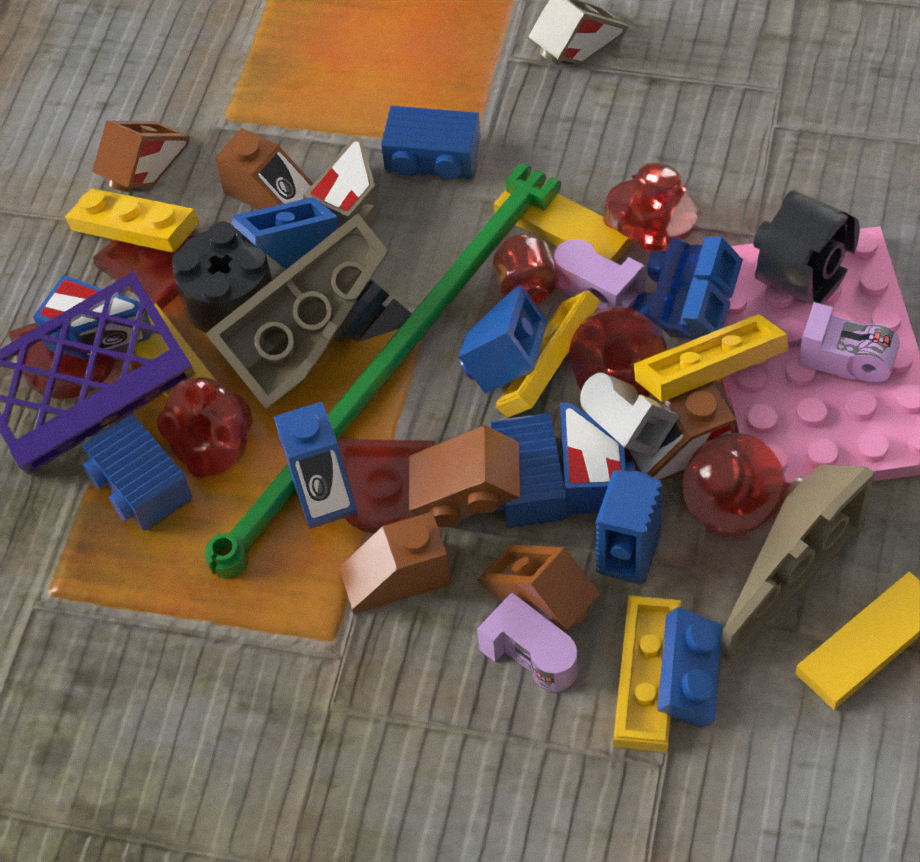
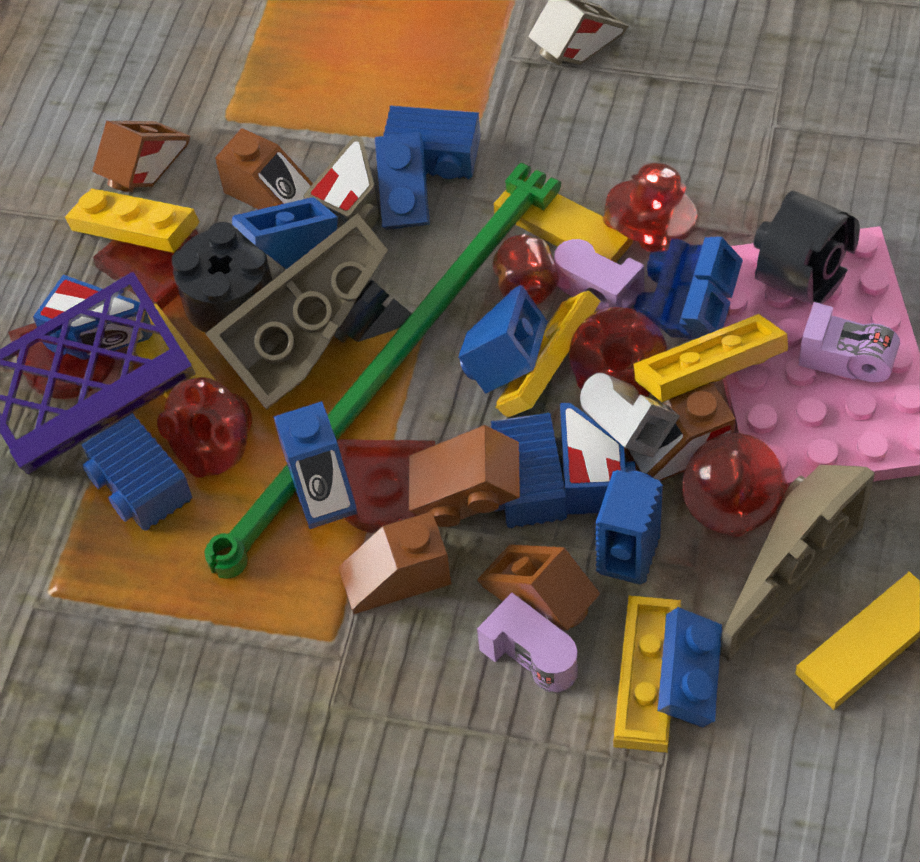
none -> blue plate [375,132,430,230]

